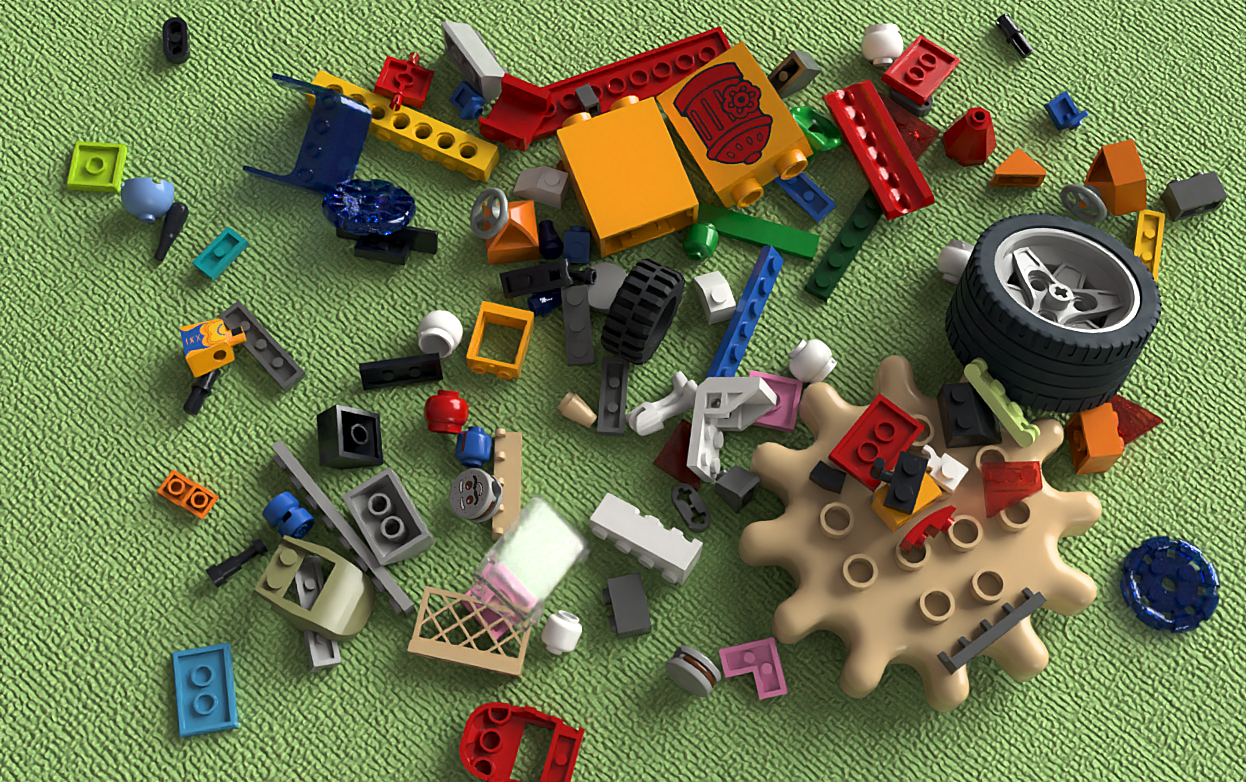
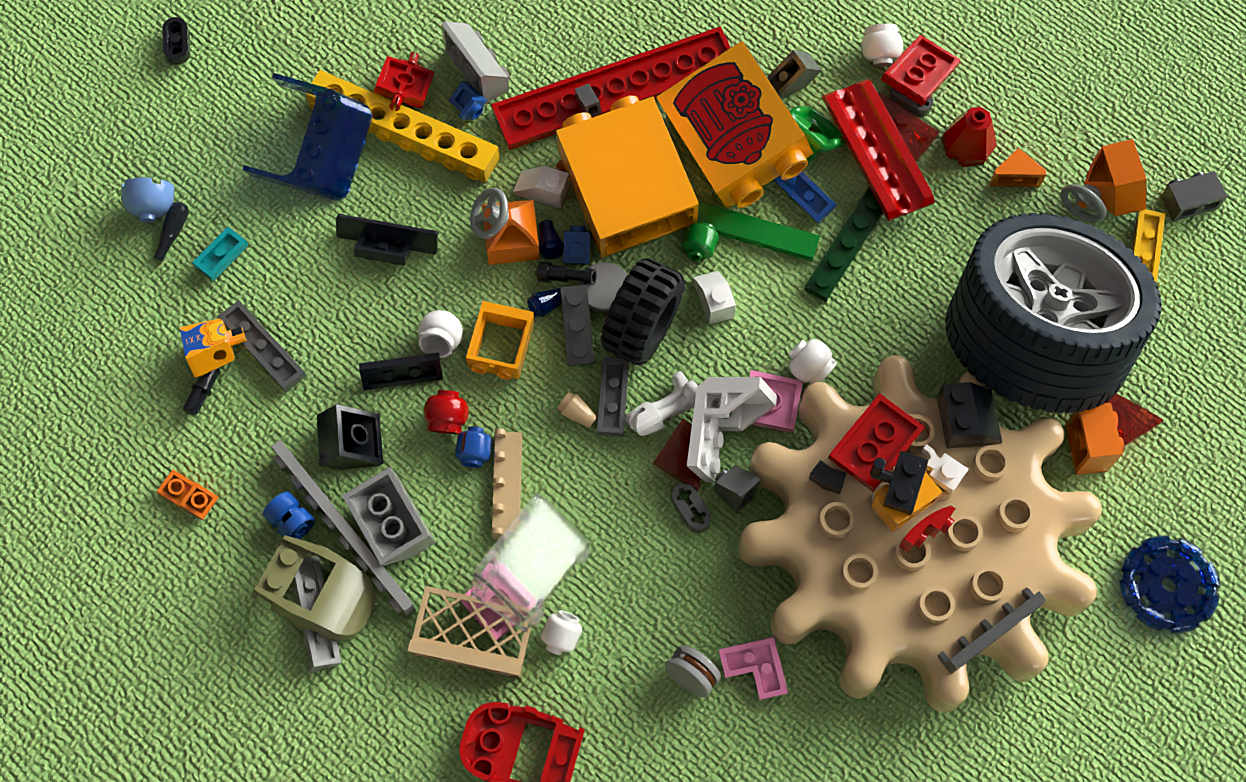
lime tile [66,141,128,193] -> none
dark azure tile [172,642,239,738] -> none
black piece [205,538,268,588] -> none
clear blue plate [322,179,416,236] -> none
light grey head [449,468,503,523] -> none
red panel [478,73,551,152] -> none
black plate [499,258,574,299] -> none
white wedge [590,493,703,585] -> none
dark grey brick [602,573,652,640] -> none
blue plate [706,246,784,379] -> none
white piece [937,239,974,285] -> none
yellowish green plate [964,358,1040,447] -> none
clear red wing [981,461,1043,518] -> none
black axle [995,13,1034,58] -> none
blue bracket [1043,91,1089,131] -> none

